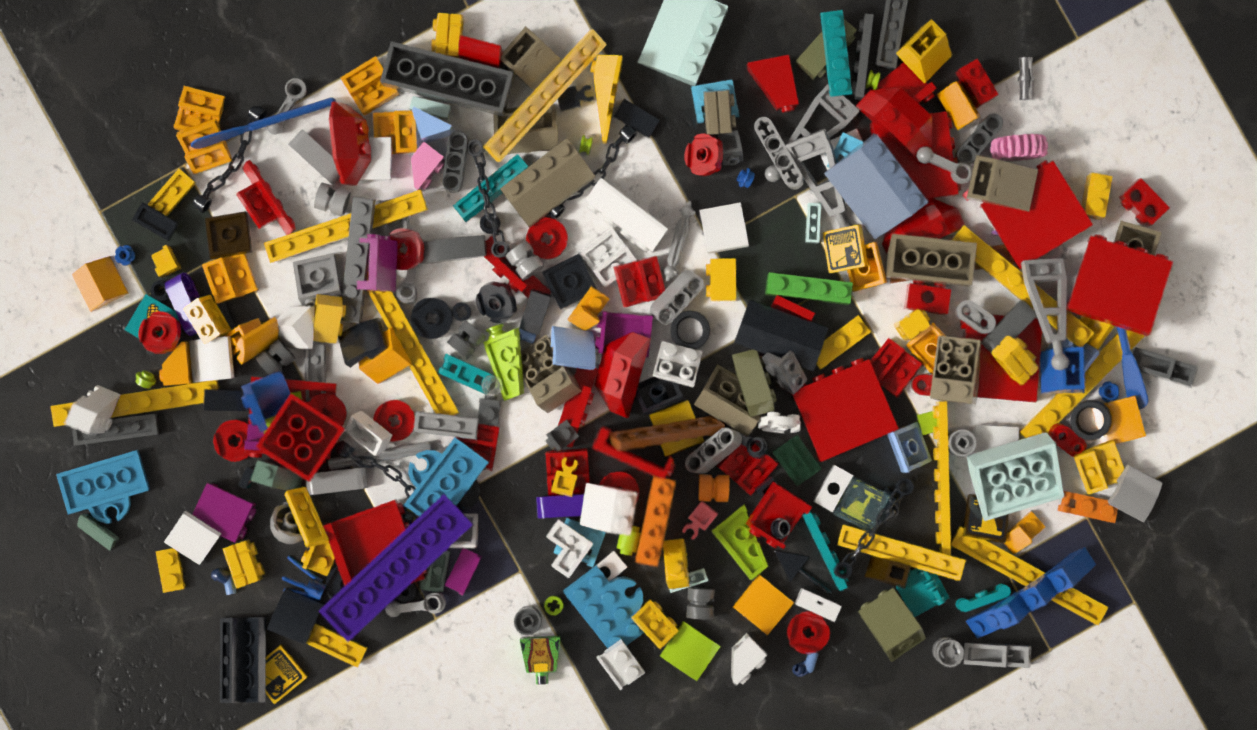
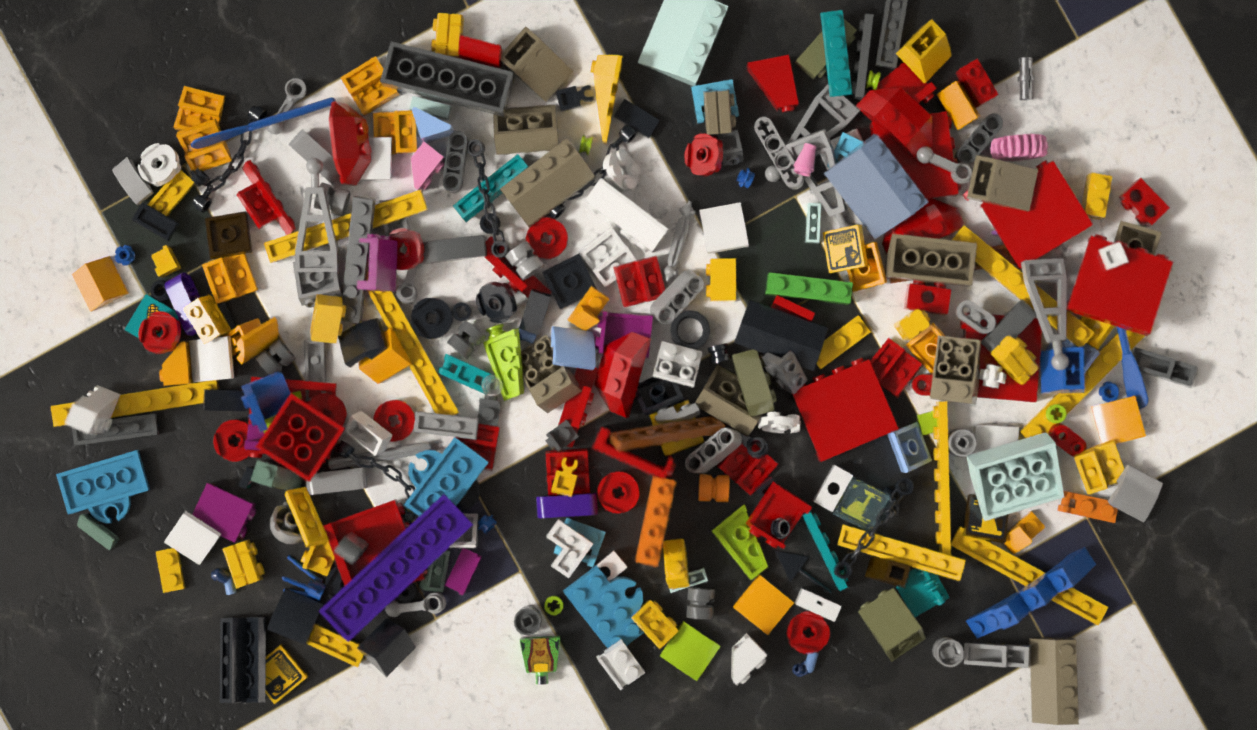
lime plate [135,370,156,389] -> none
white slope [277,306,315,349] -> none
yellow plate [483,29,607,162] -> none
white slope [580,483,637,535] -> none
lime brick [617,526,641,556] -> none
coral plate [682,501,718,540] -> none
clear green plate [772,435,821,486] -> none
teal plate [955,584,1011,612] -> none
black tyre [1070,400,1112,440] -> none
none -> light grey slope [112,157,154,206]
none -> white plate [138,143,181,187]
none -> black plate [190,168,210,187]
none -> light grey plate [295,158,339,272]
none -> dark grey beam [334,532,369,564]
none -> black slope [357,618,416,678]
none -> blue plate [477,515,497,534]
none -> white plate [603,149,641,192]
none -> light grey slope [654,403,700,424]
none -> black wheel [707,343,731,364]
none -> bright pink cone [793,143,817,176]
none -> white gear [979,364,1007,388]
none -> dark tan slope [1029,637,1079,725]
none -> lime bush [1046,404,1066,423]
none -> white plate [1099,242,1128,270]

